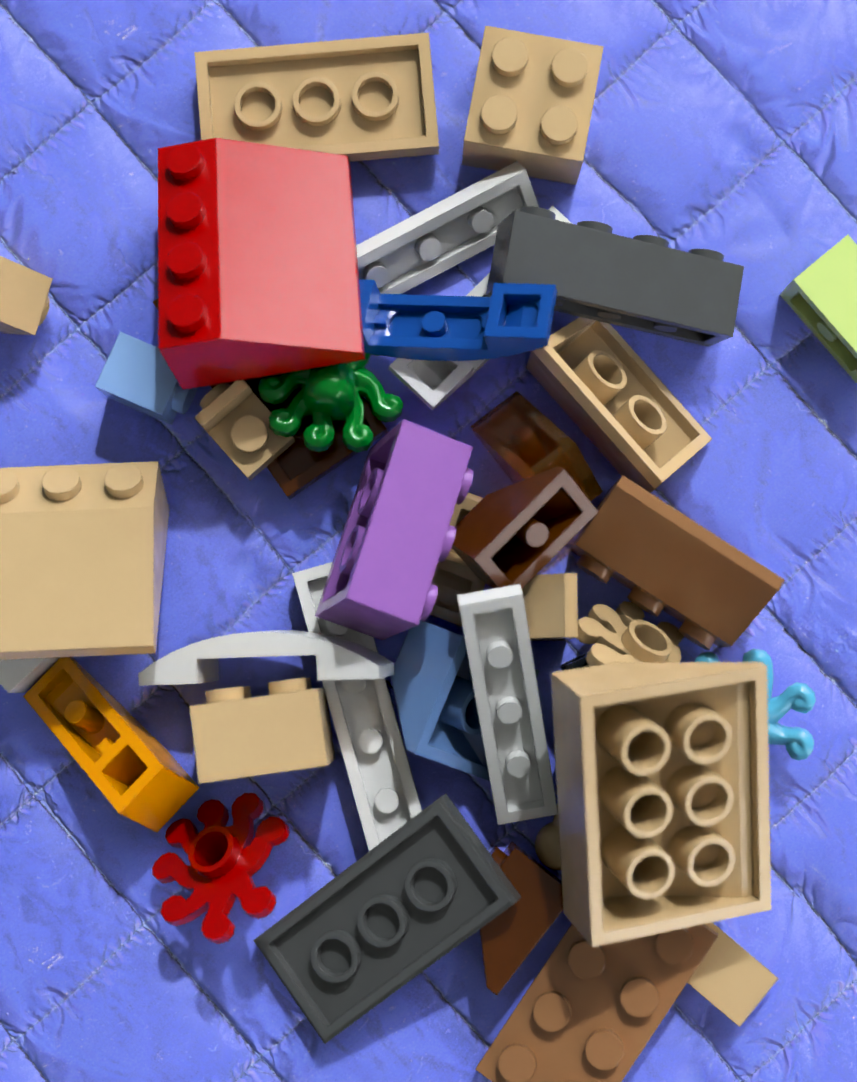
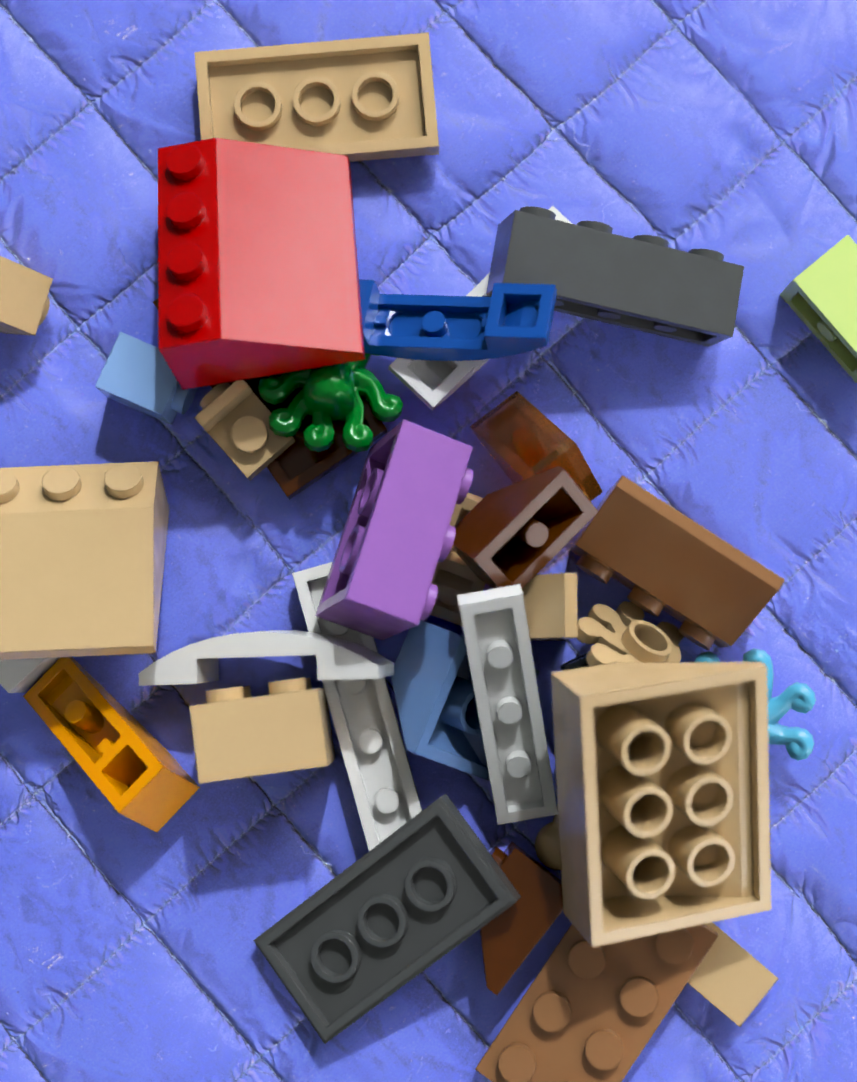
red animal [152,793,290,944] -> none
white plate [356,161,539,294] -> none
tan brick [462,25,604,185] -> none
tan slope [526,317,712,493] -> none

